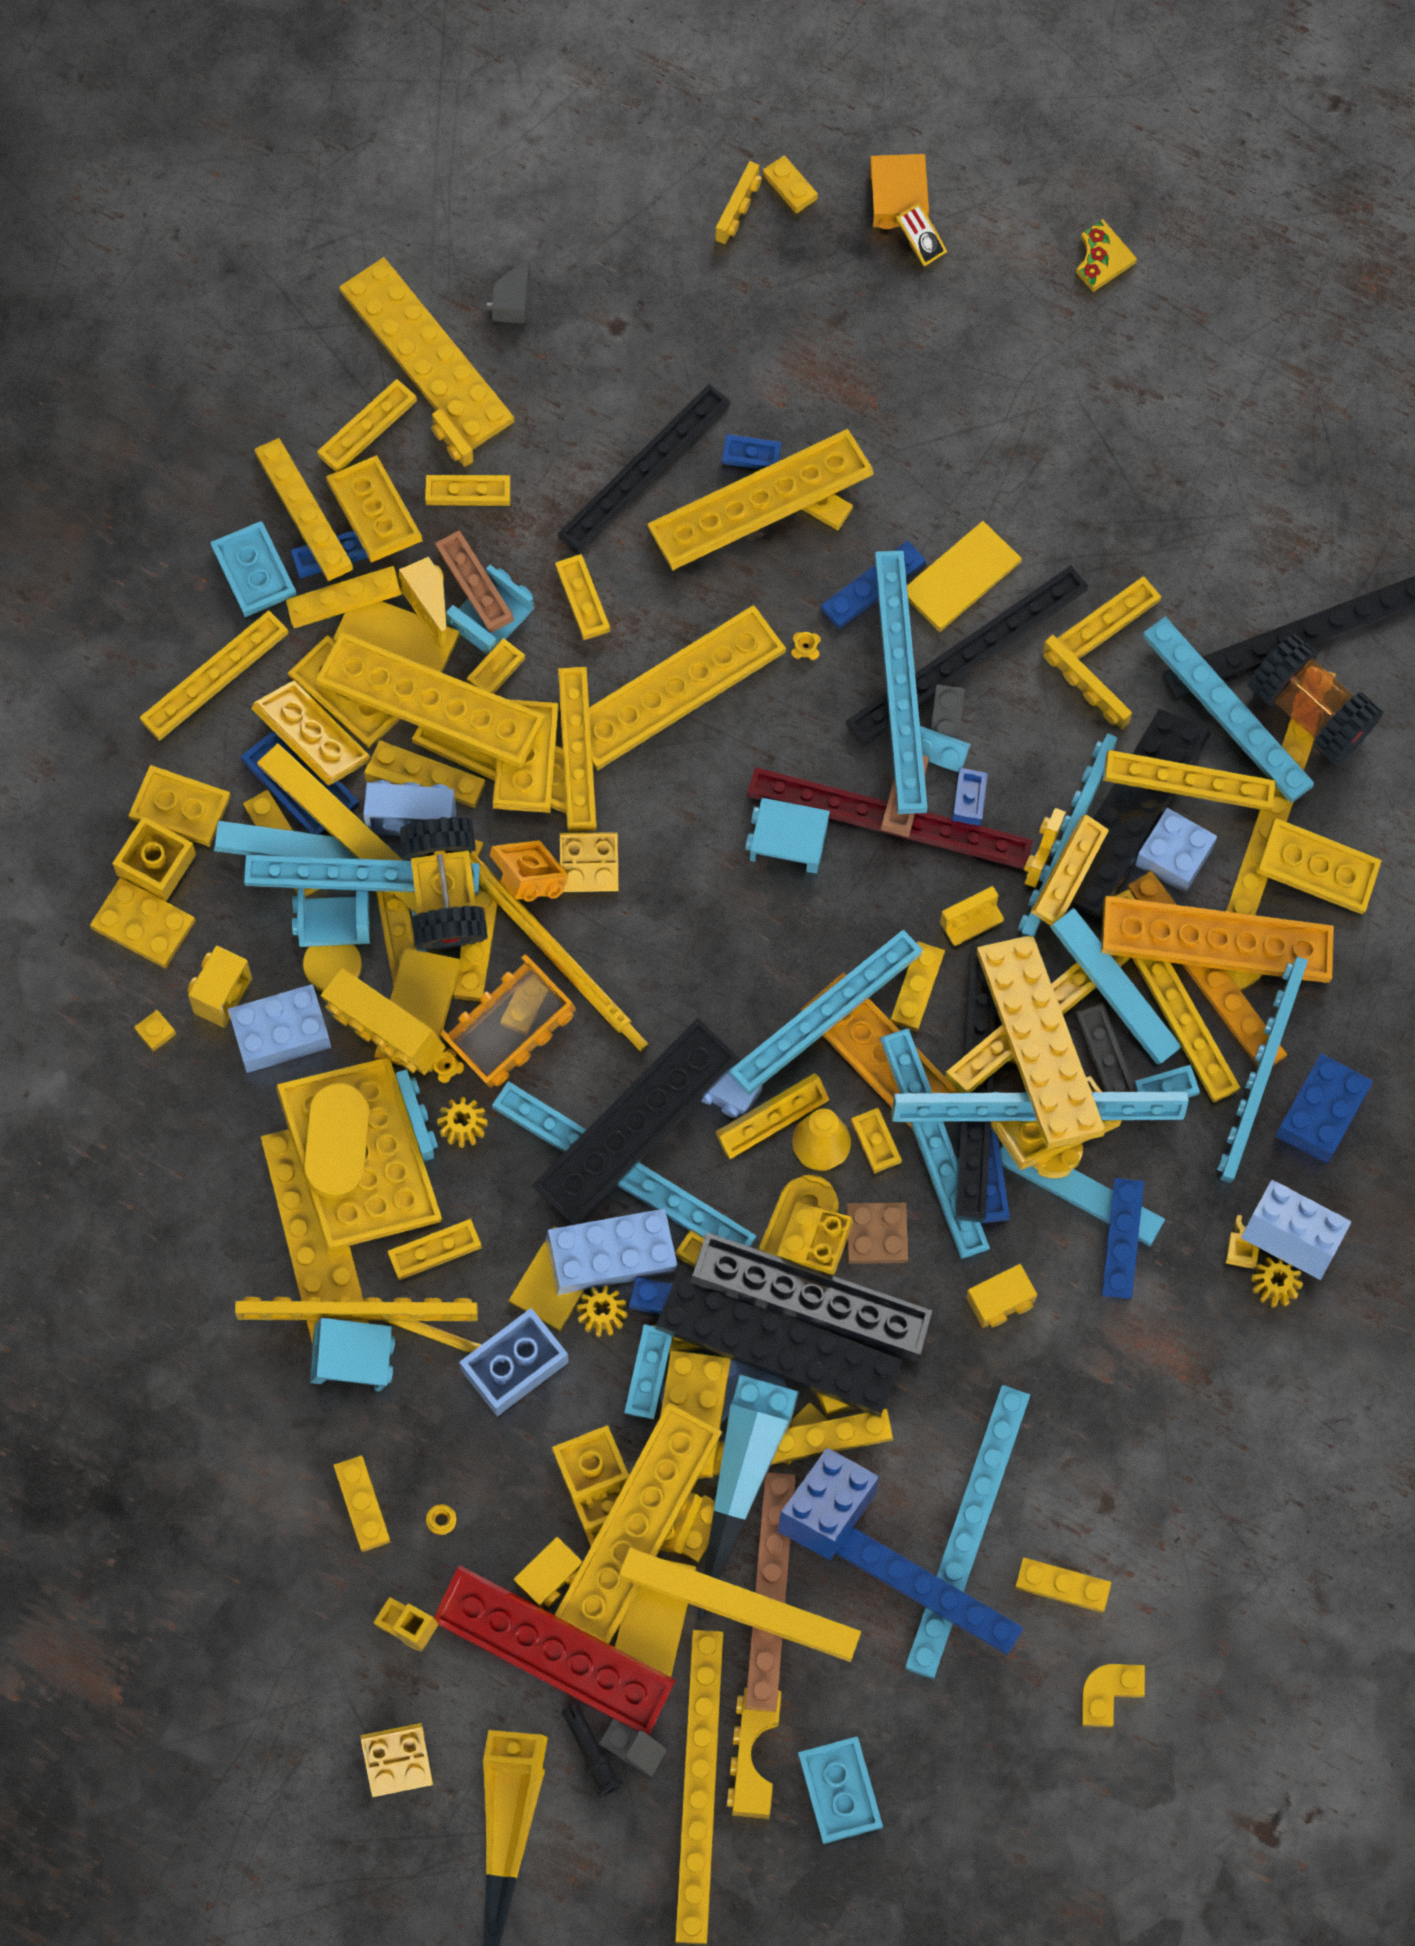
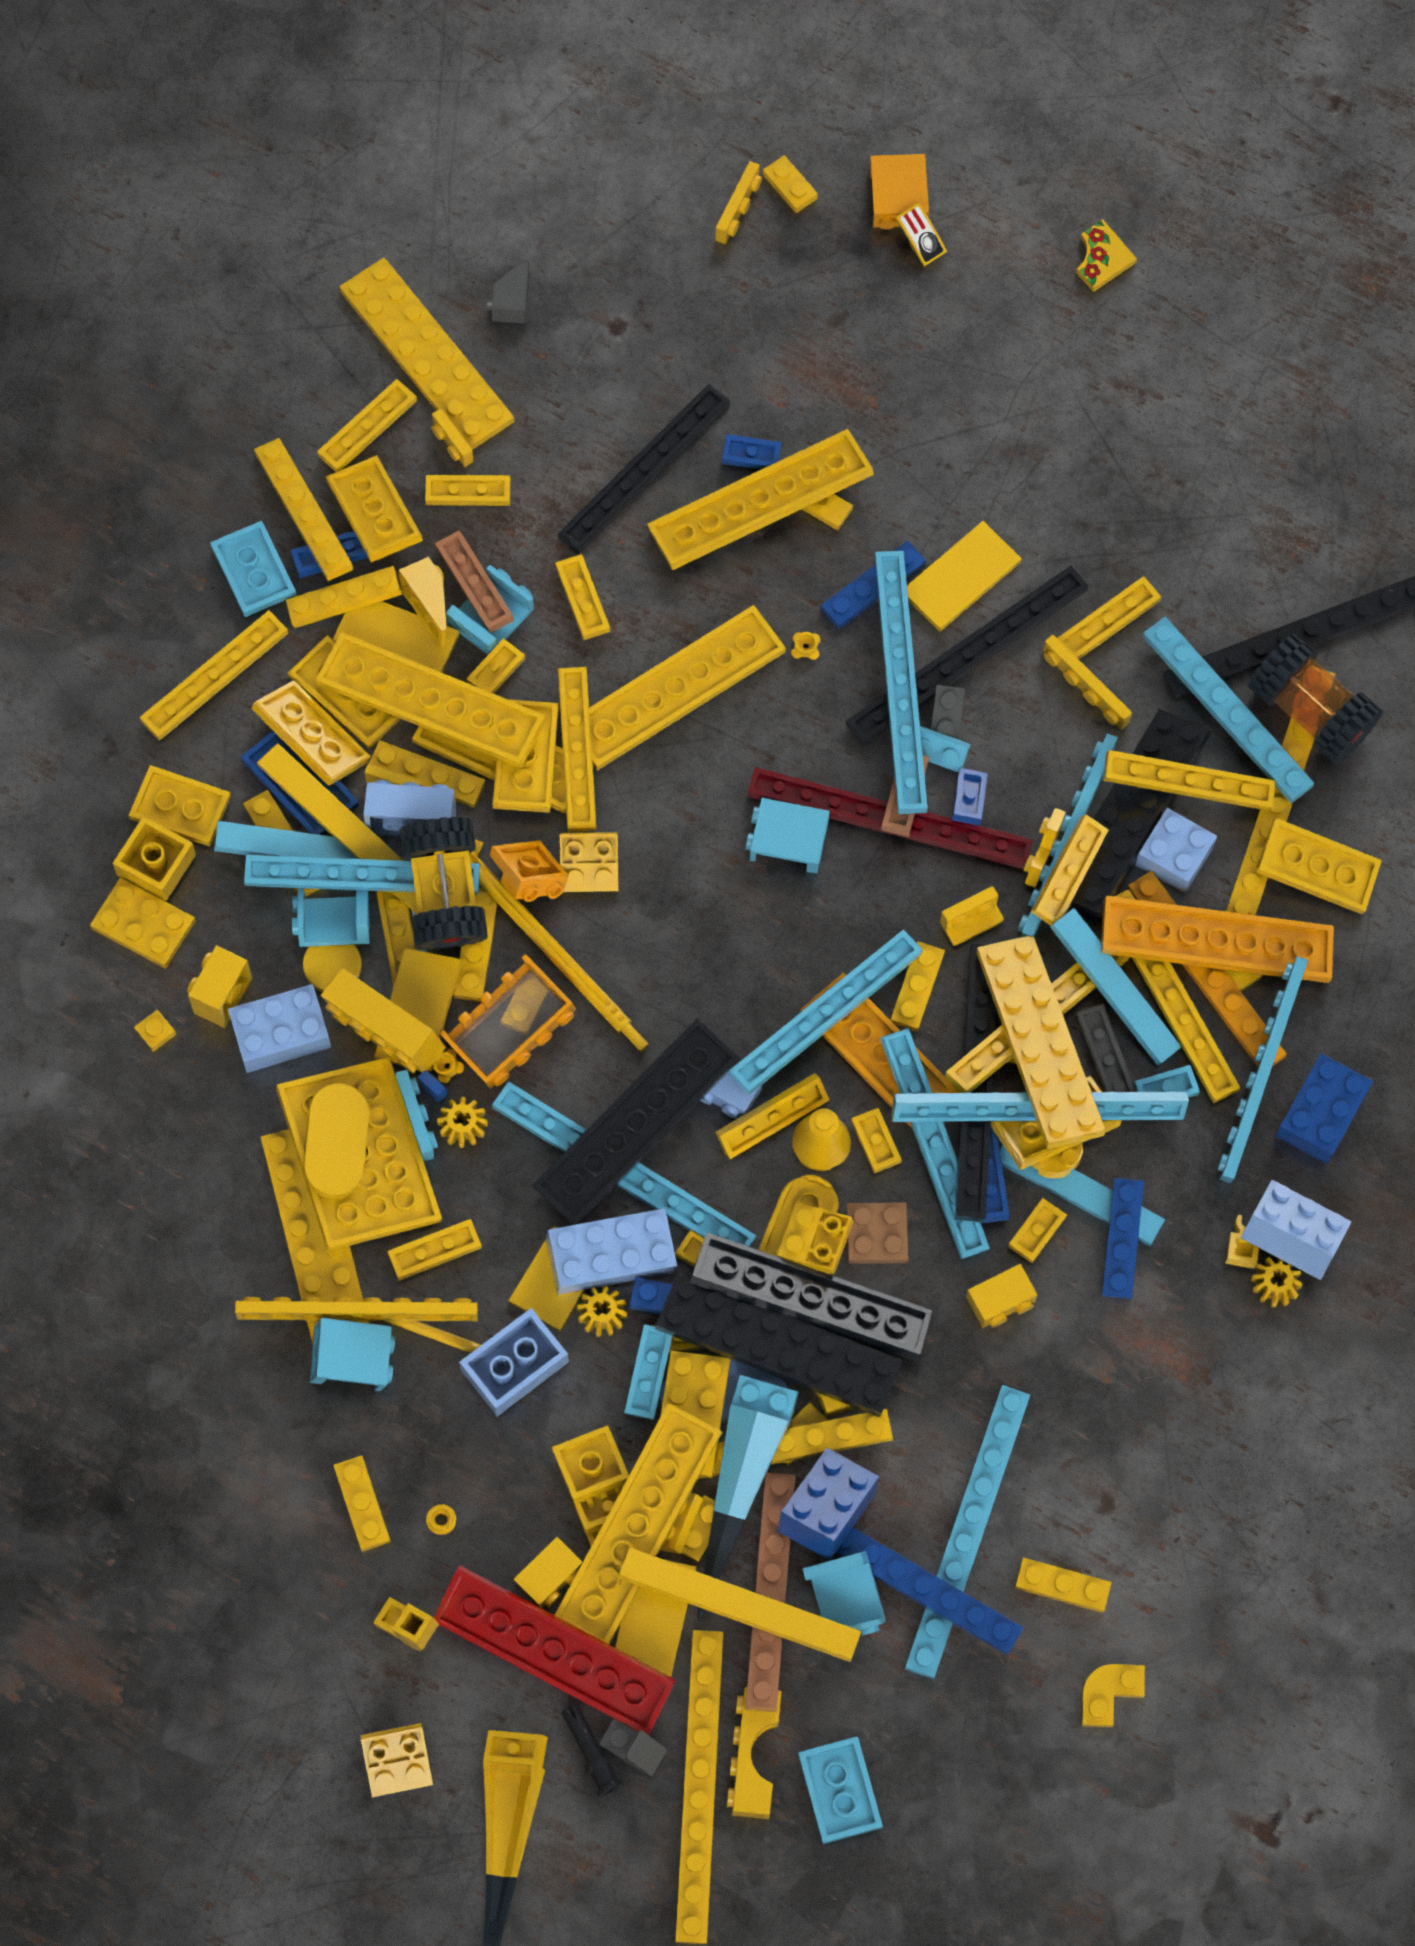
none -> blue tile [418,1071,447,1103]
none -> medium azure panel [803,1551,886,1636]
none -> yellow plate [1008,1198,1067,1264]

